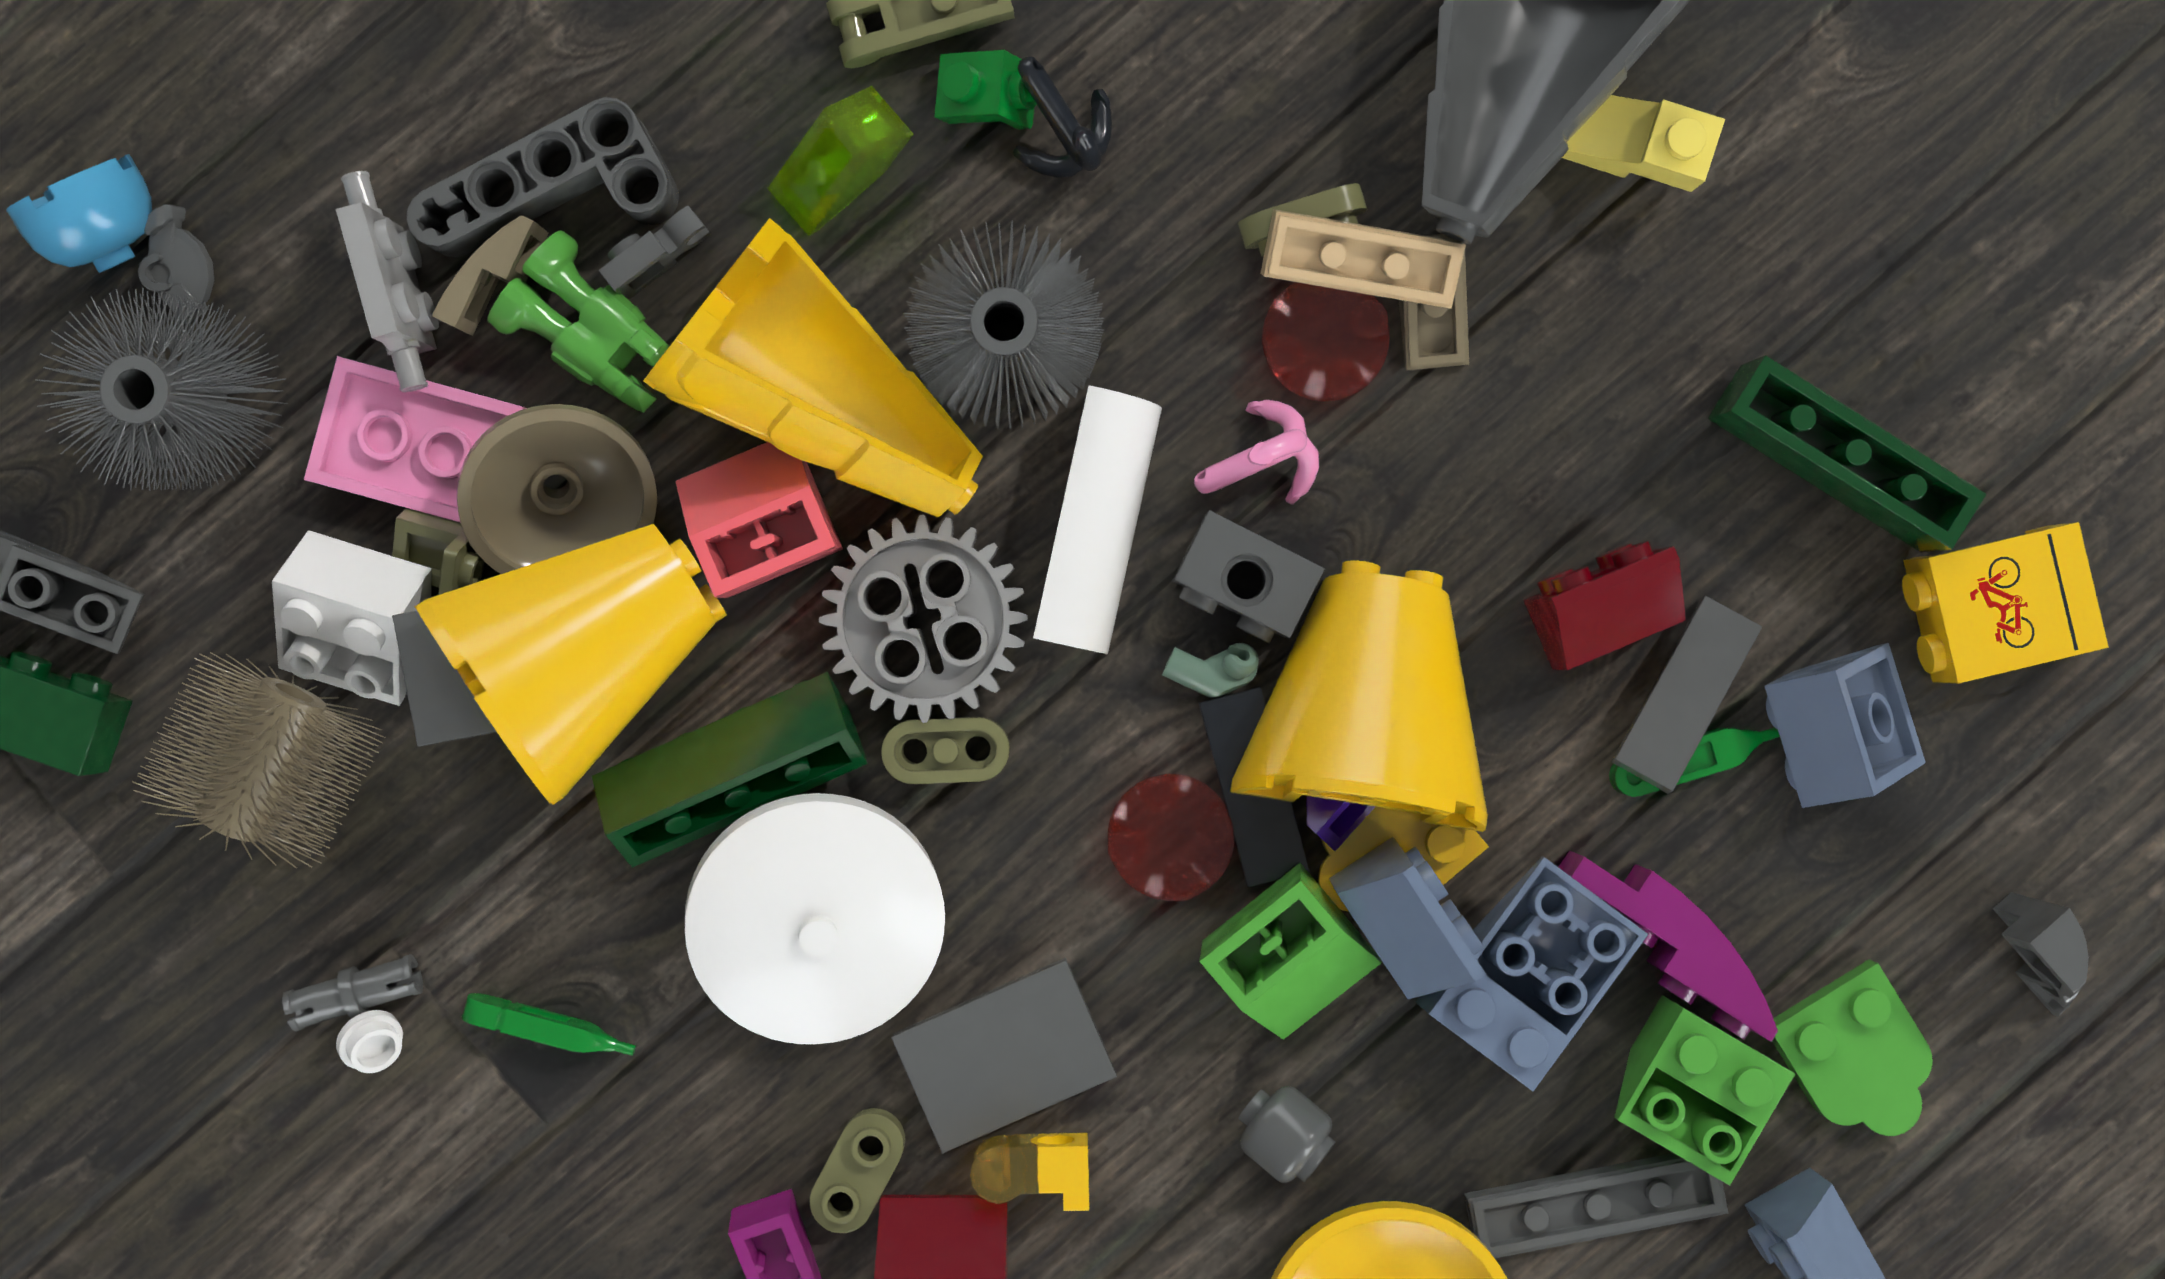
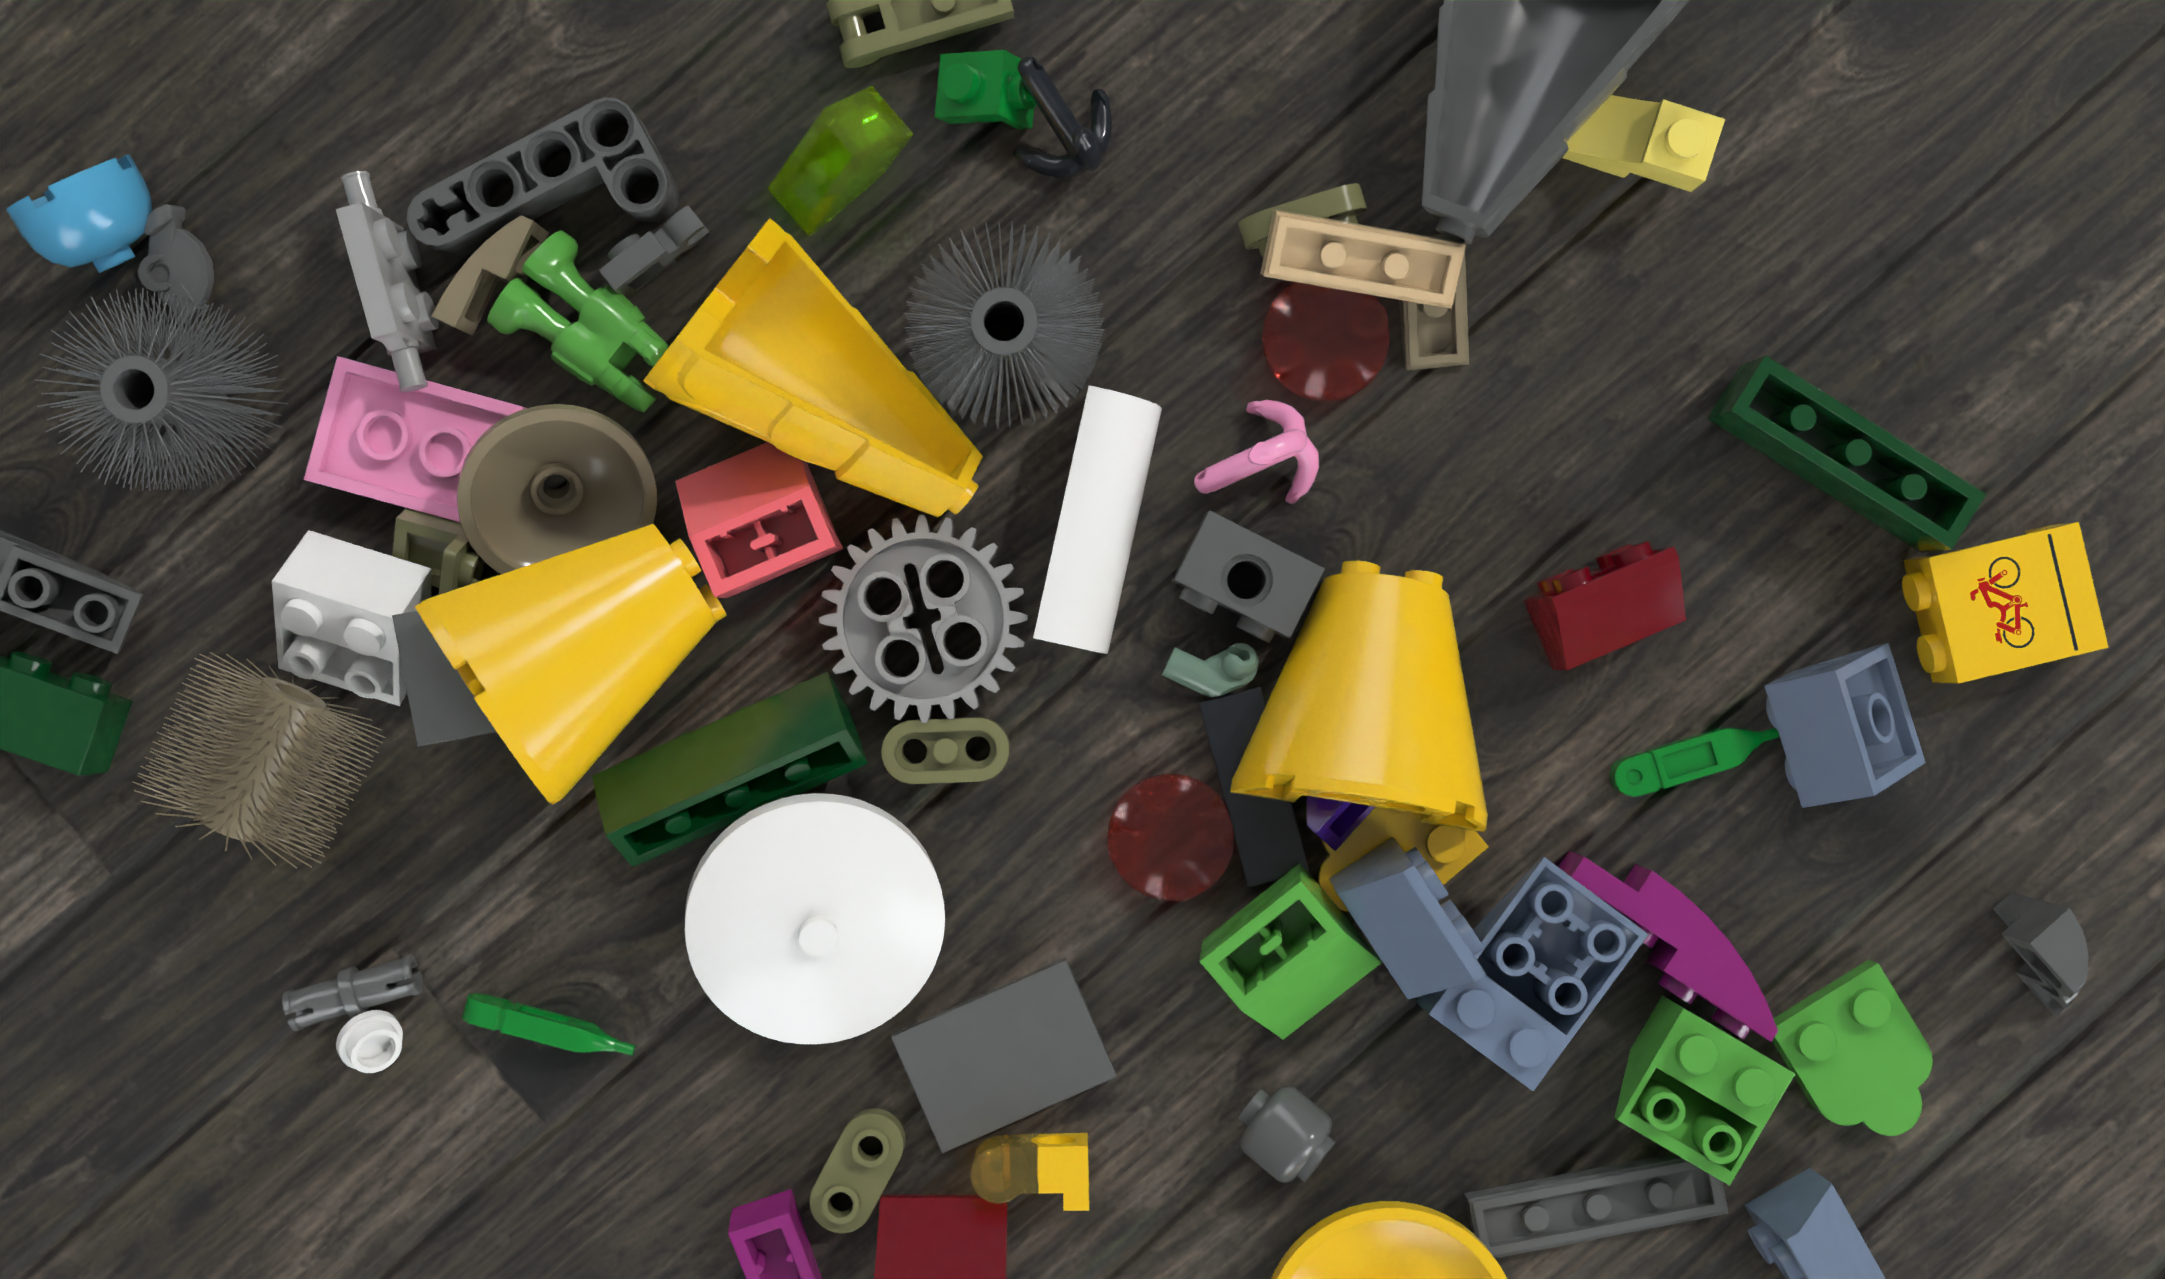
dark grey tile [1611,596,1762,794] -> none

